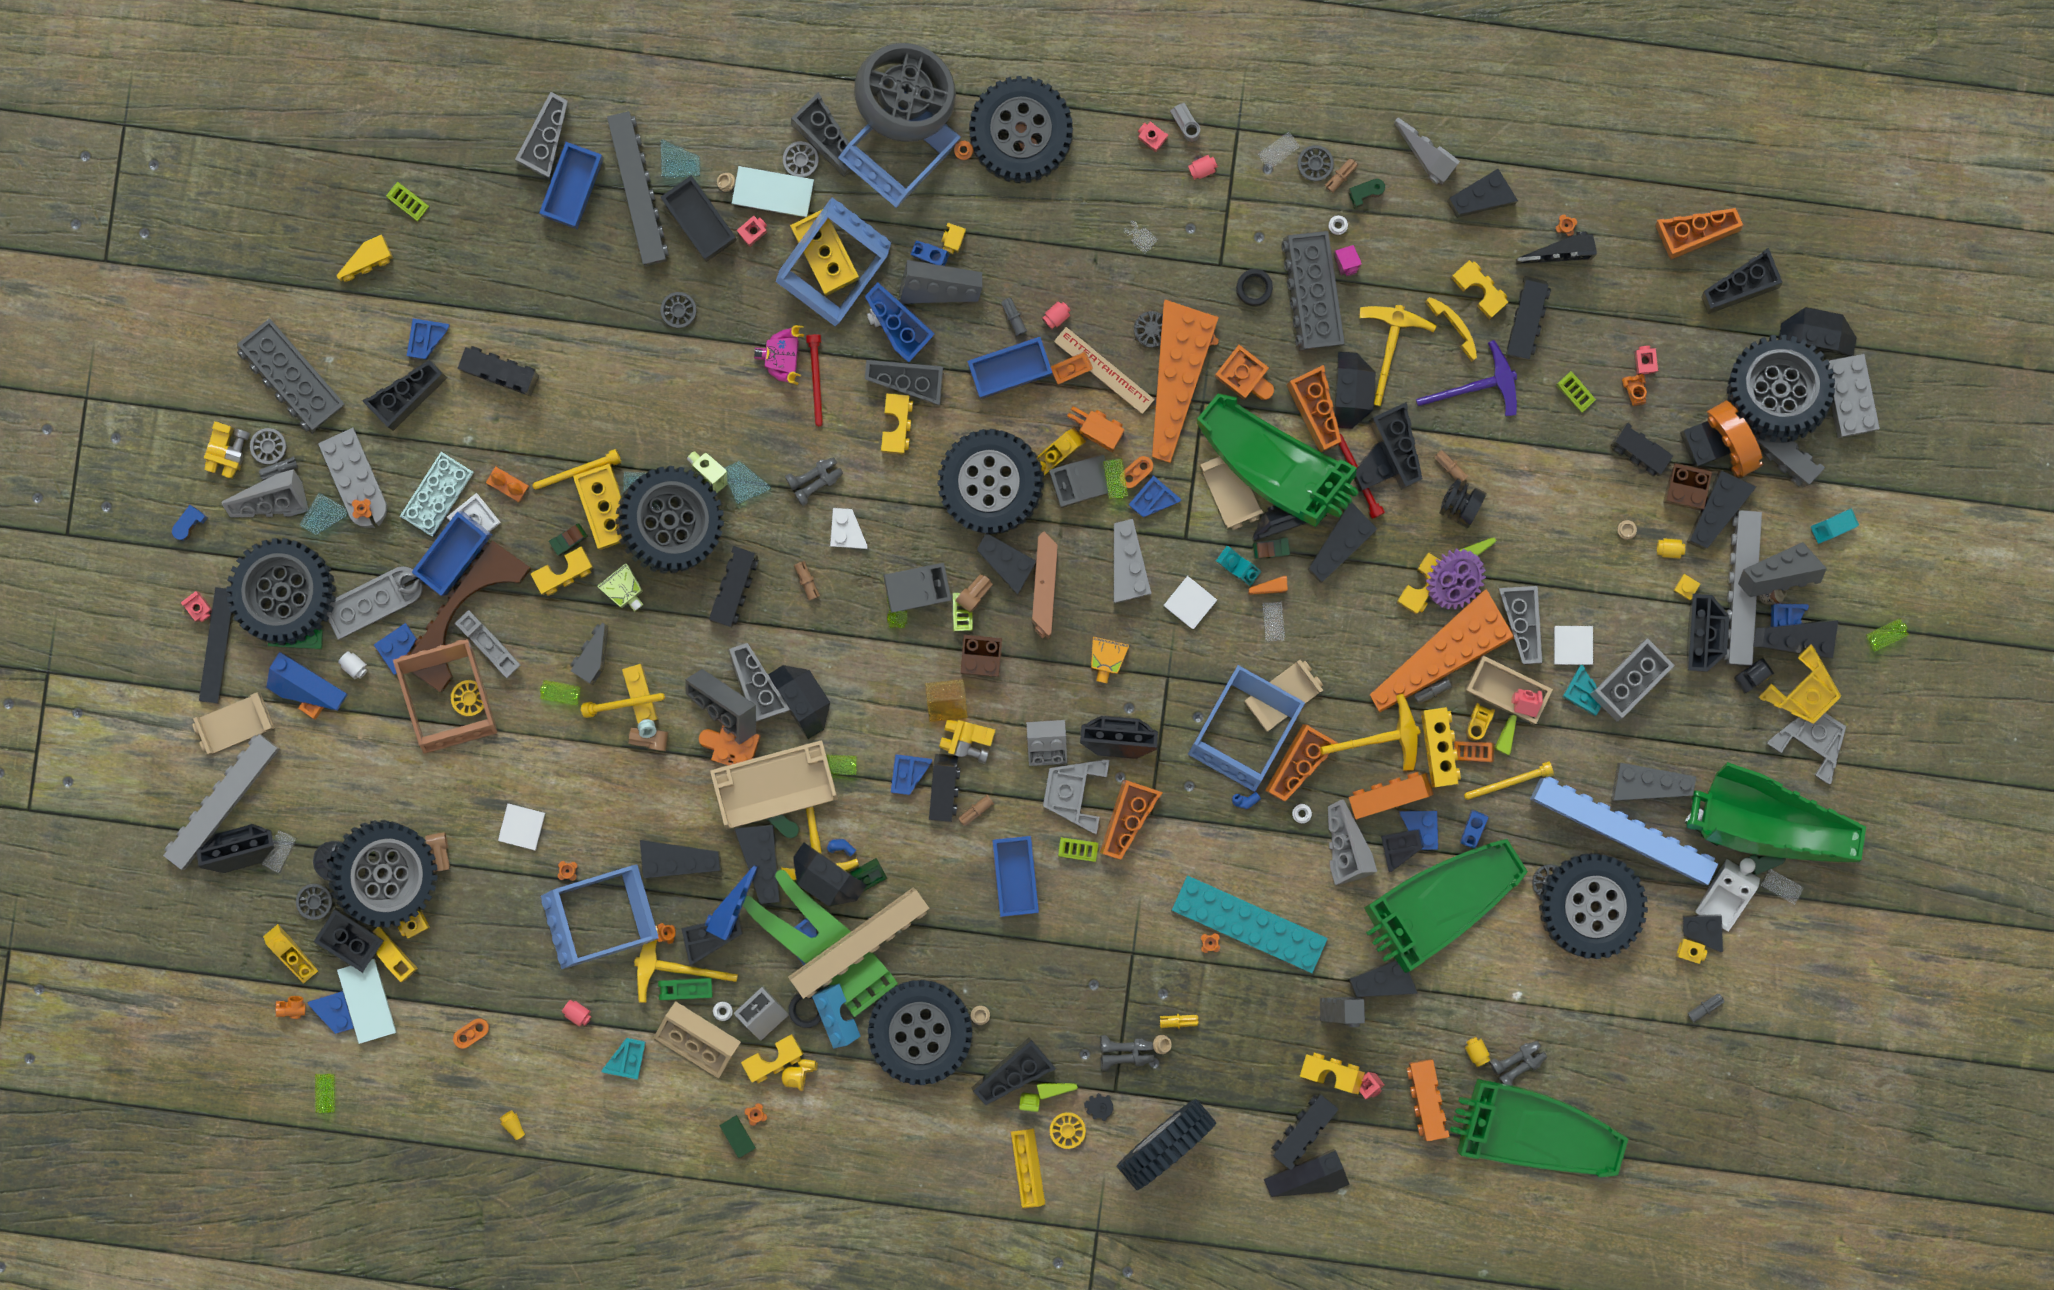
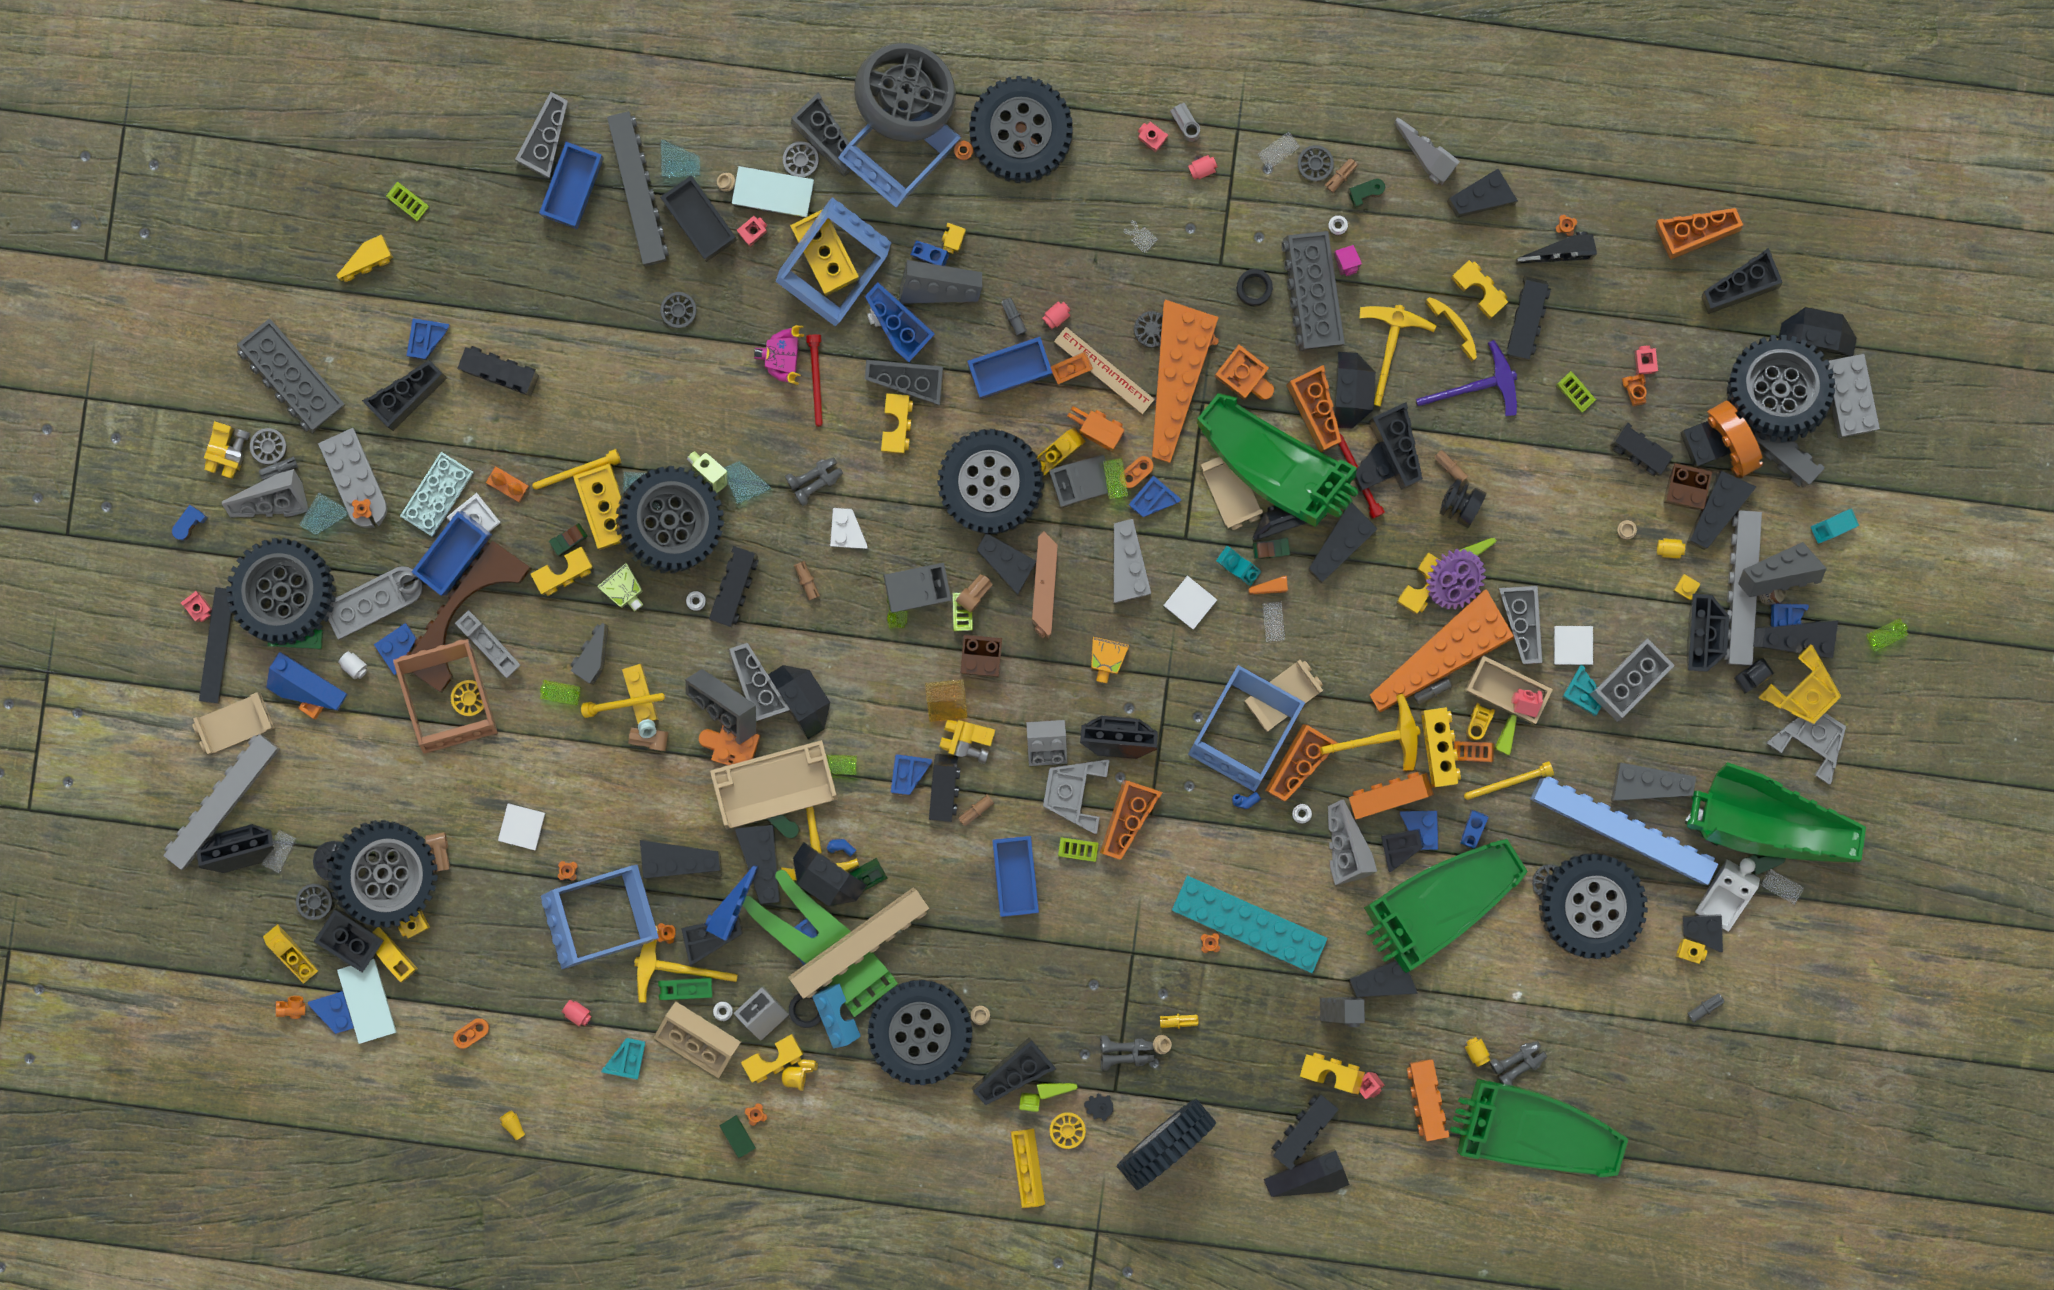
clear neon green hinge [315,1074,335,1113] -> none
none -> white plate [686,591,706,611]

